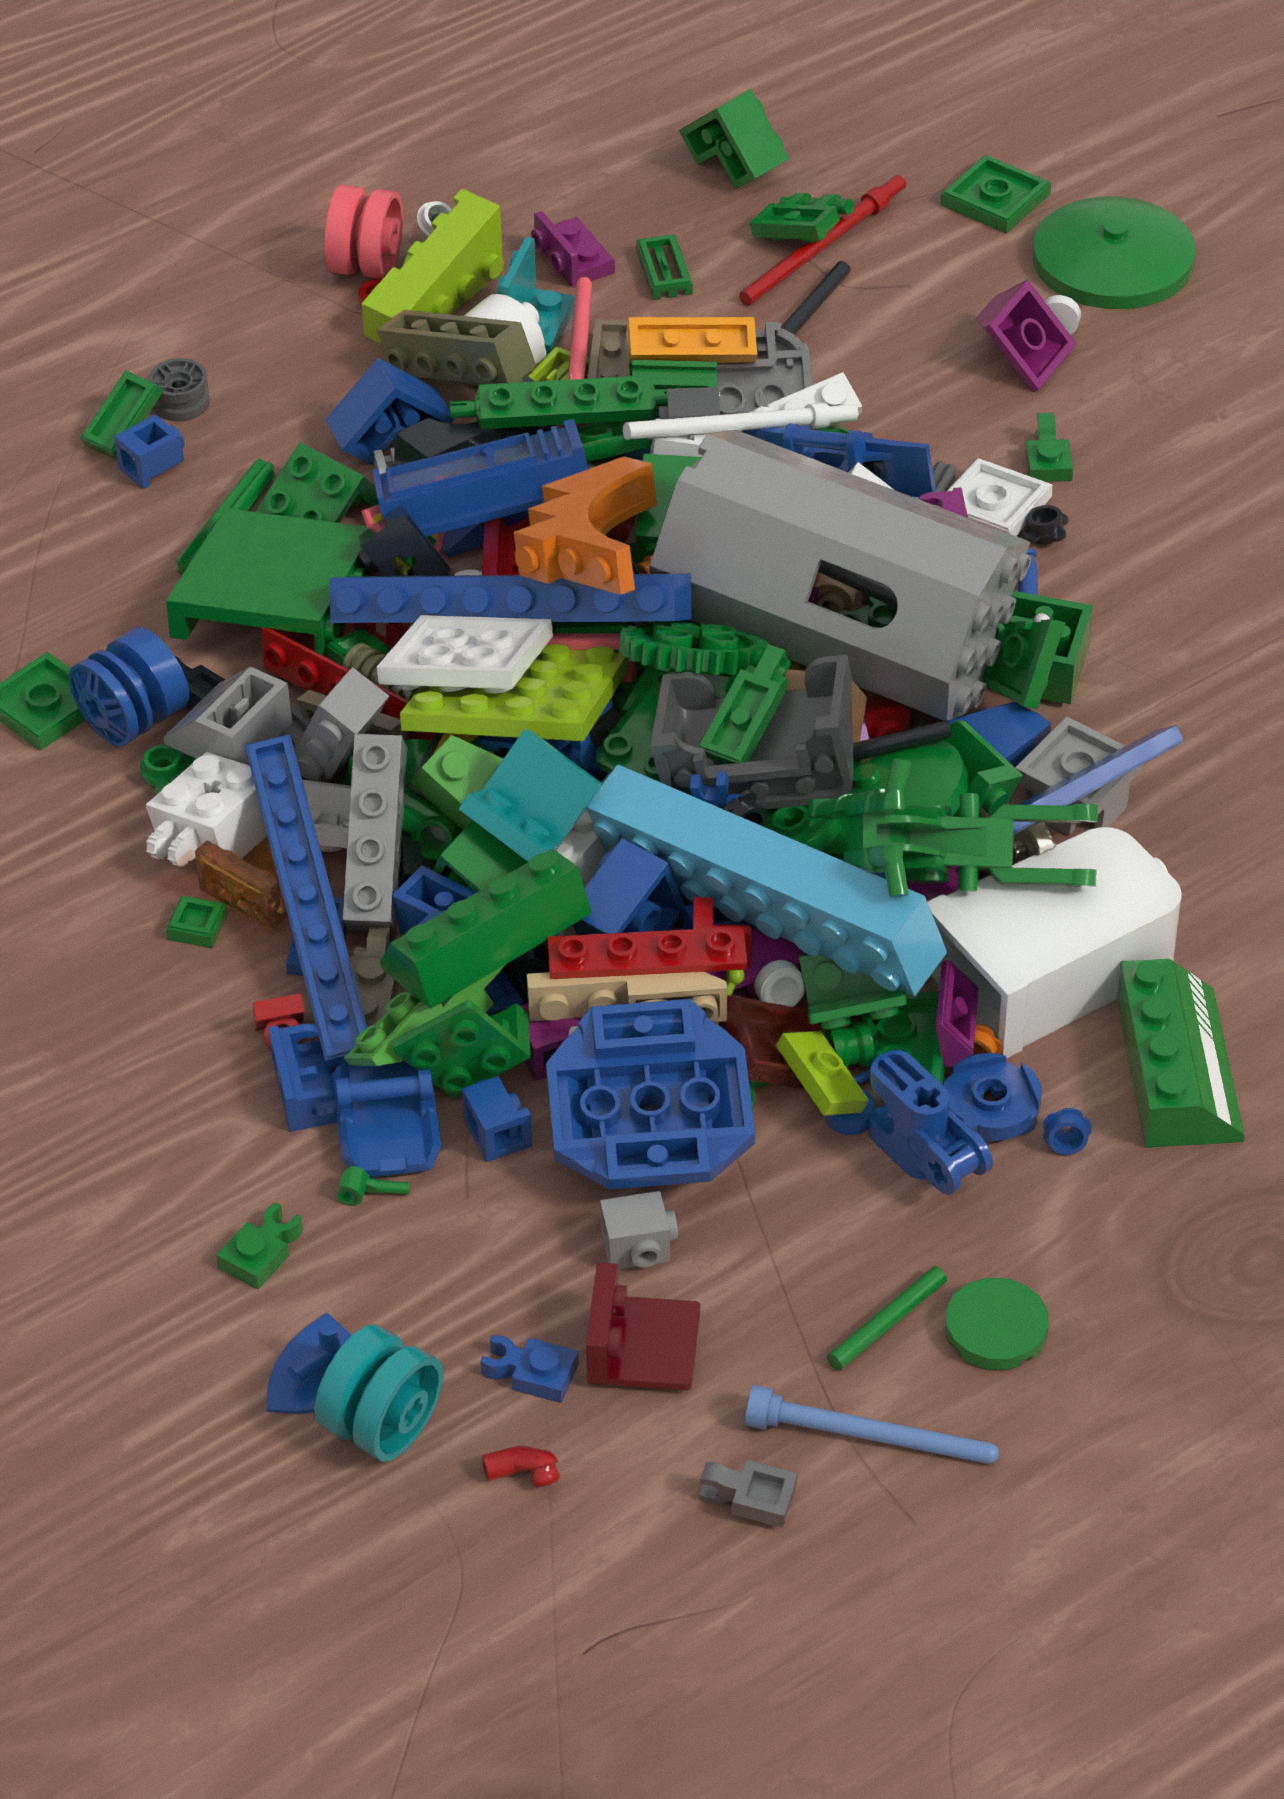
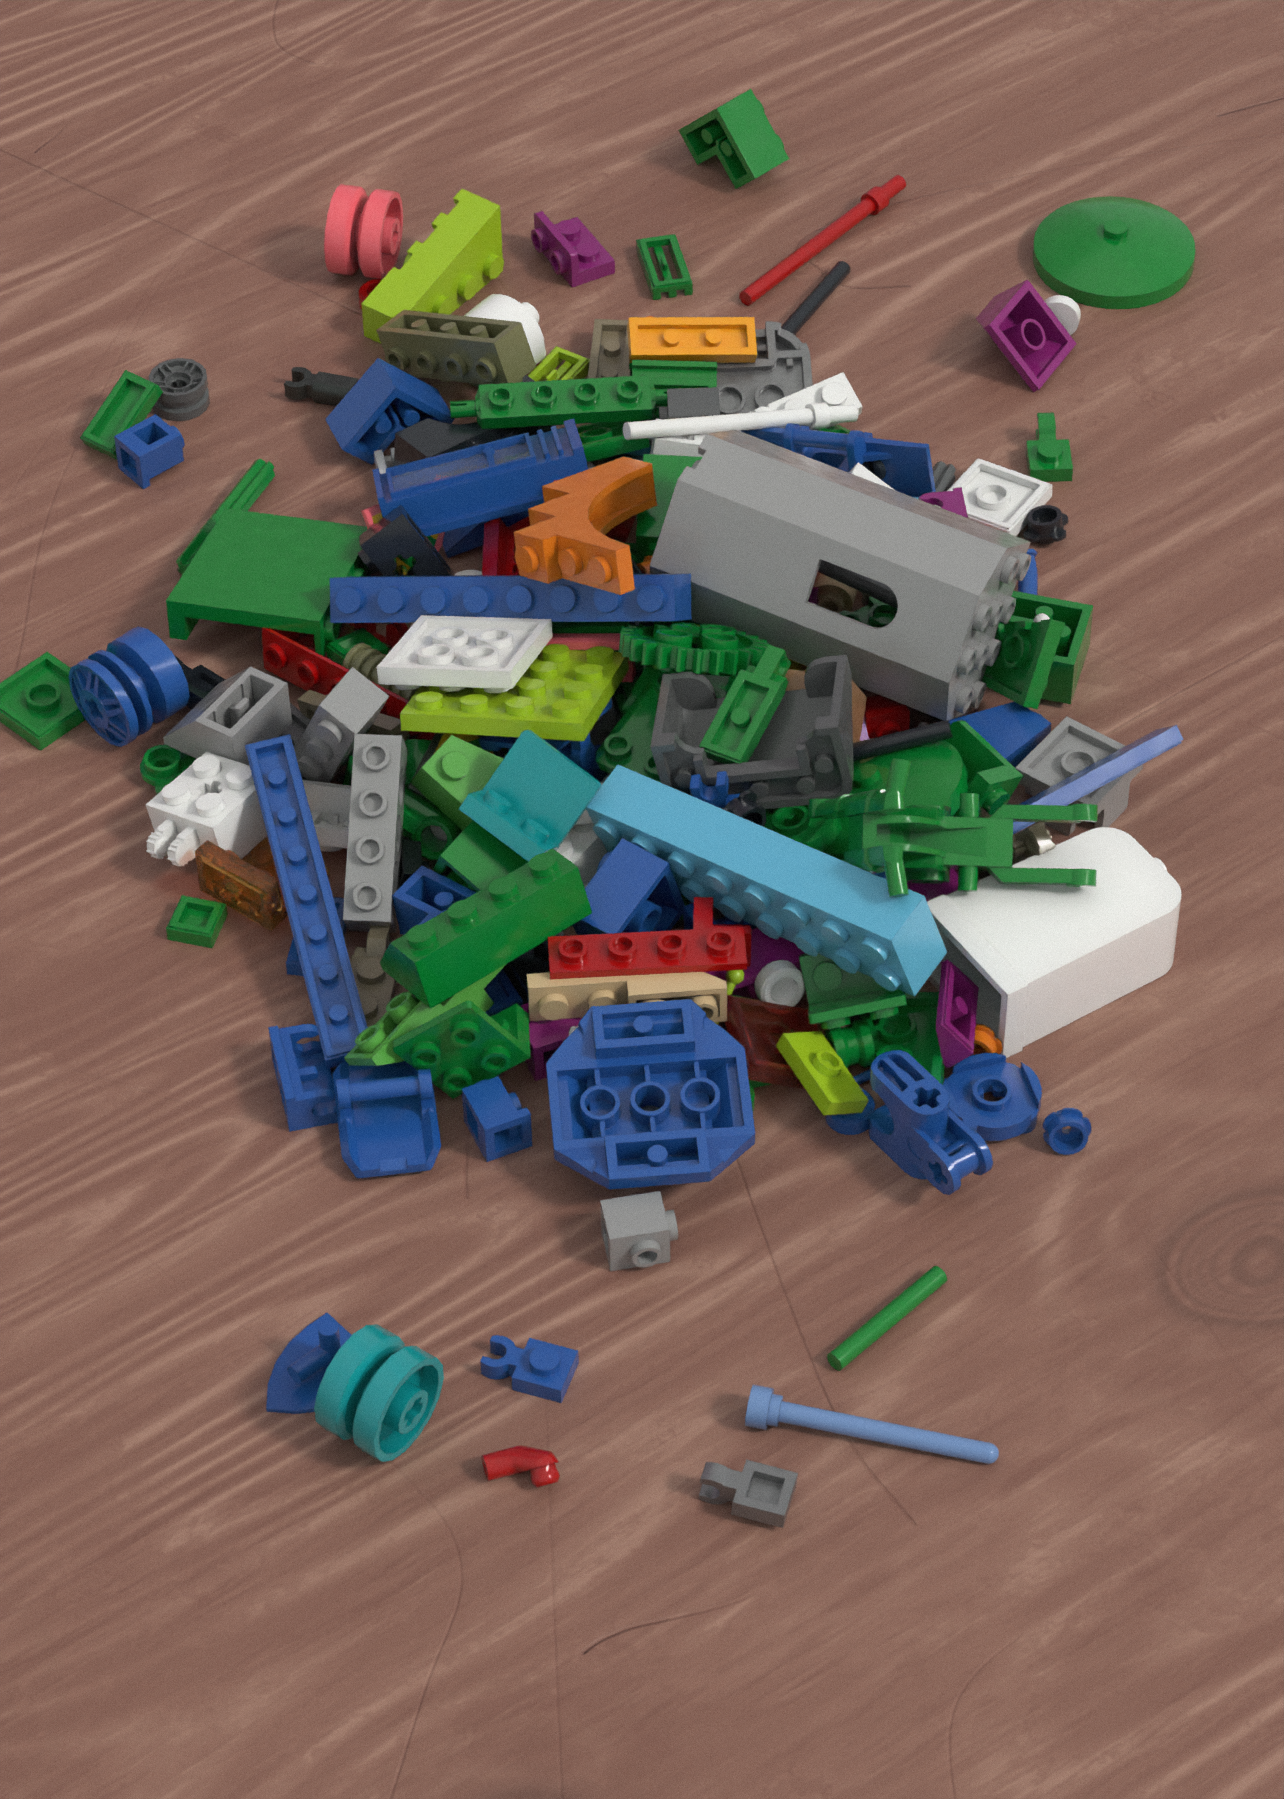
green plate [216,1203,303,1289] -> none
red tile [252,993,305,1049] -> none
green bracket [256,442,379,523] -> none
green hand [336,1166,410,1206] -> none
white cone [409,201,452,245] -> none
teal bracket [496,237,575,357] -> none
coral piece [557,277,592,428] -> none
dark red bracket [586,1262,701,1391] -> none
green plate [749,193,854,243] -> none
green tile [940,155,1051,233] -> none
green tile [945,1278,1049,1370] -> none
green slope [1117,958,1245,1148] -> none
none -> pearl dark grey bar [284,367,359,406]

